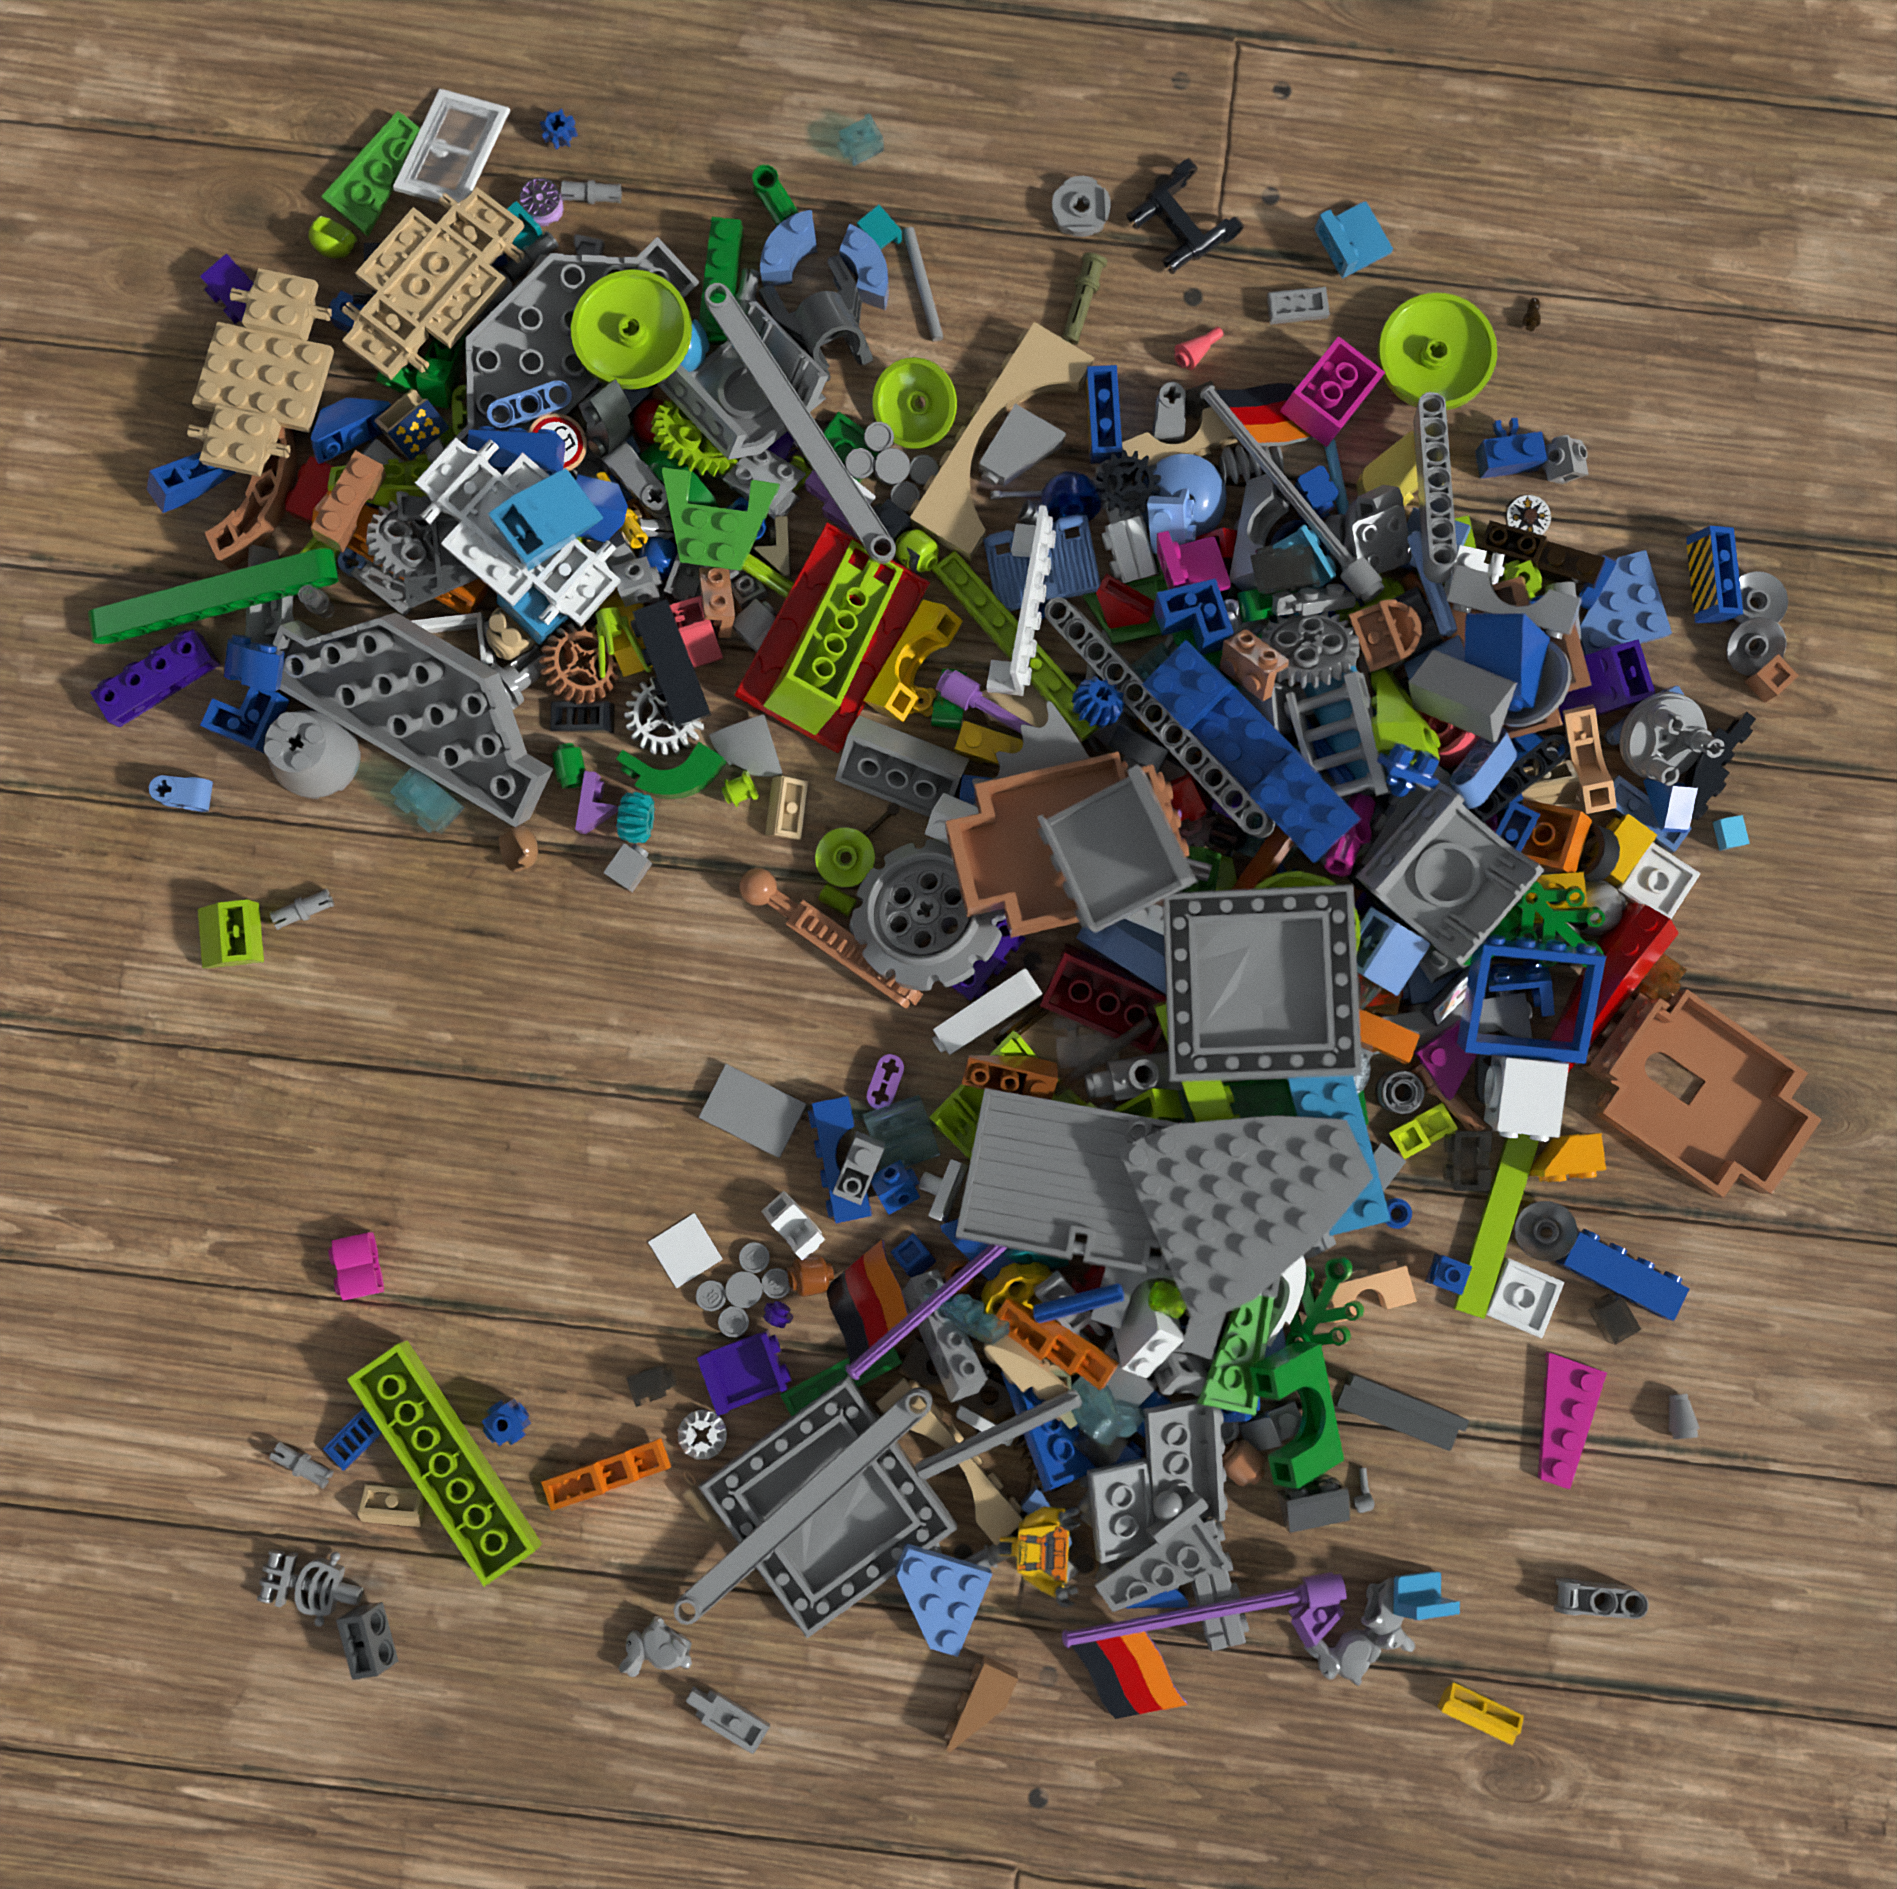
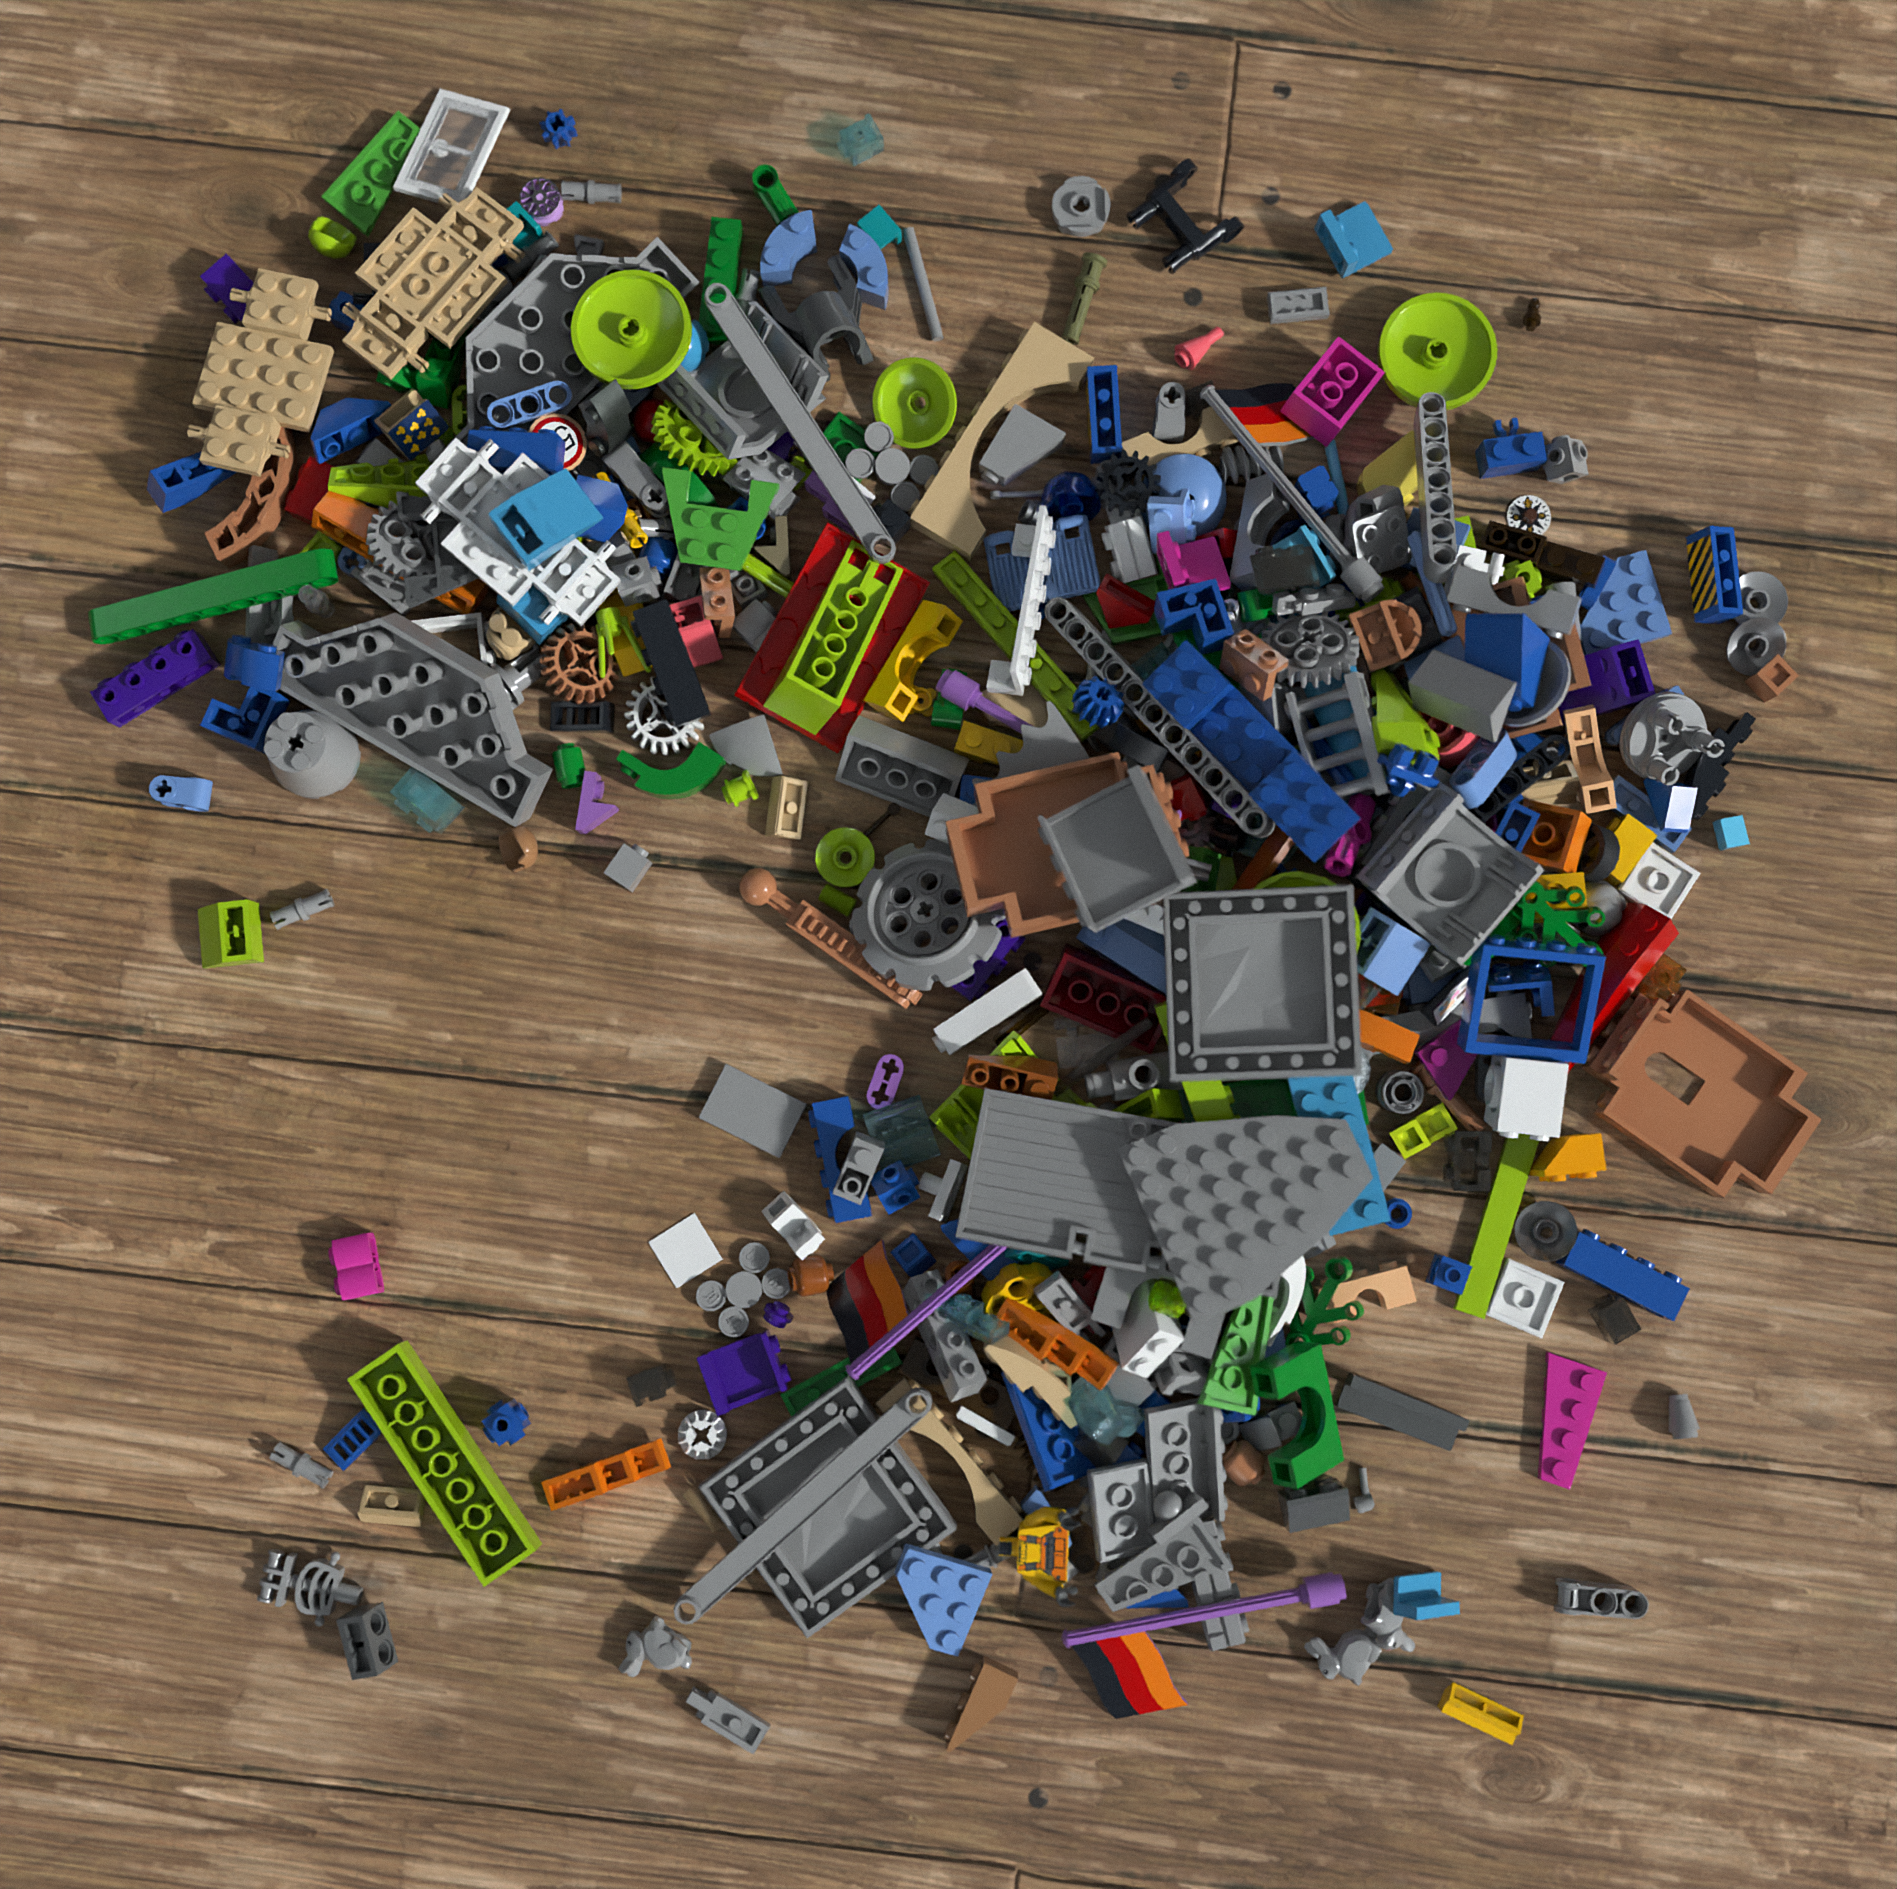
nougat arch [311,450,386,553] -> none
teal gear [616,792,655,844] -> none
lime head [895,529,939,574] -> none
light grey axle [915,1389,1082,1480] -> none
blue axle [1033,1283,1124,1323] -> none
medium lavender slope [1289,1602,1345,1648] -> none

